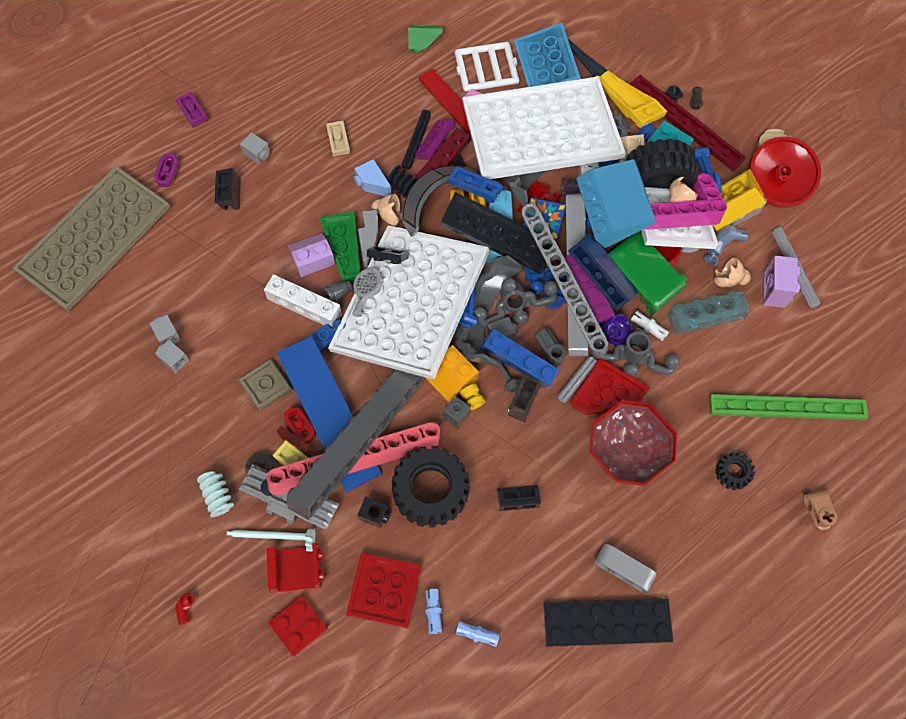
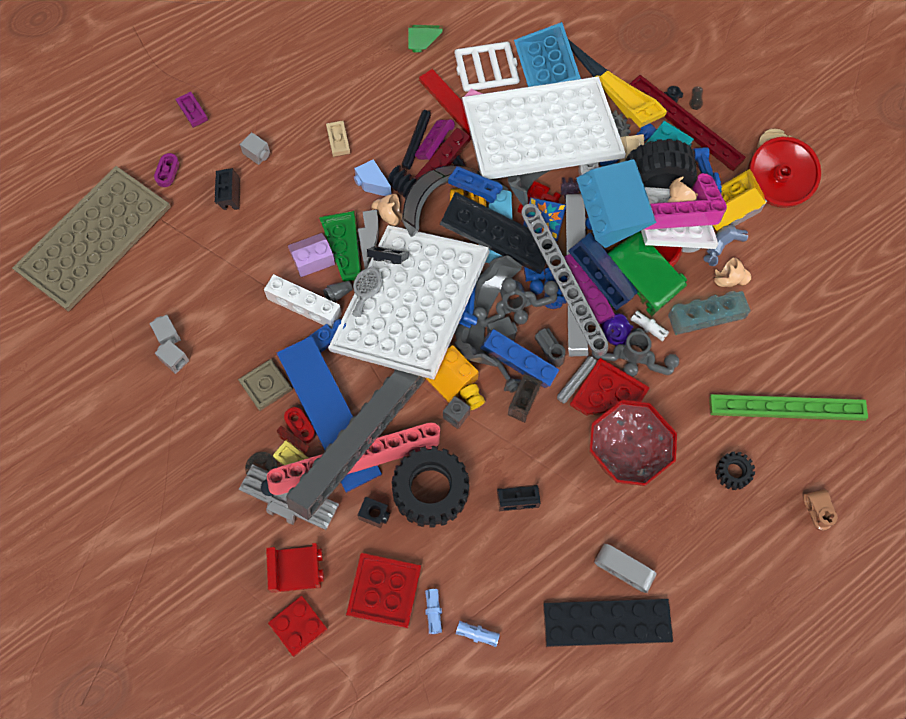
red arm [175,593,195,625] -> none
light aqua piece [197,471,234,518] -> none
light aqua piece [227,529,316,551] -> none
lavender brick [763,256,800,308] -> none
light grey axle [772,227,820,308] -> none

